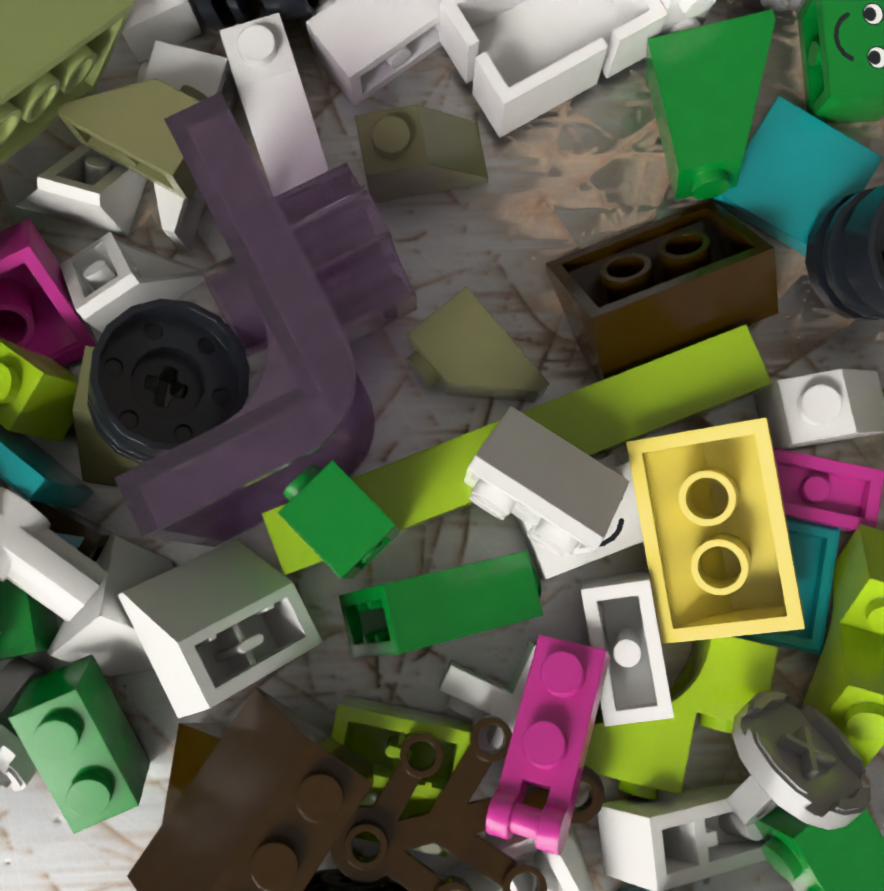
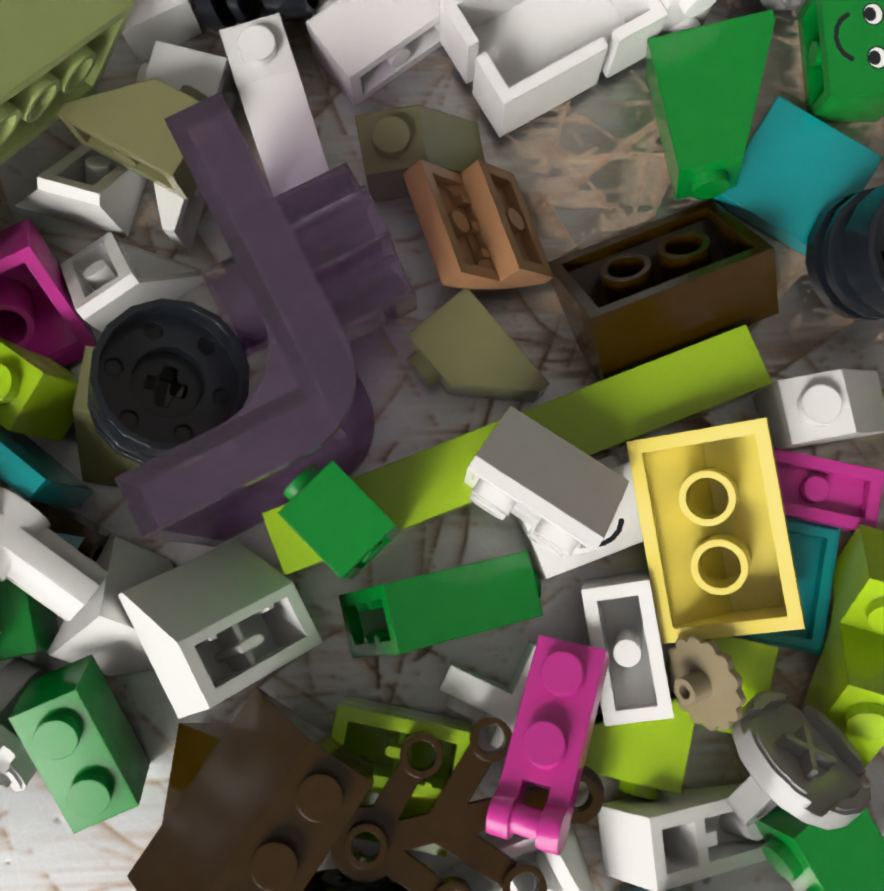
none -> medium nougat slope [402,159,554,290]
none -> dark tan piece [665,634,747,731]

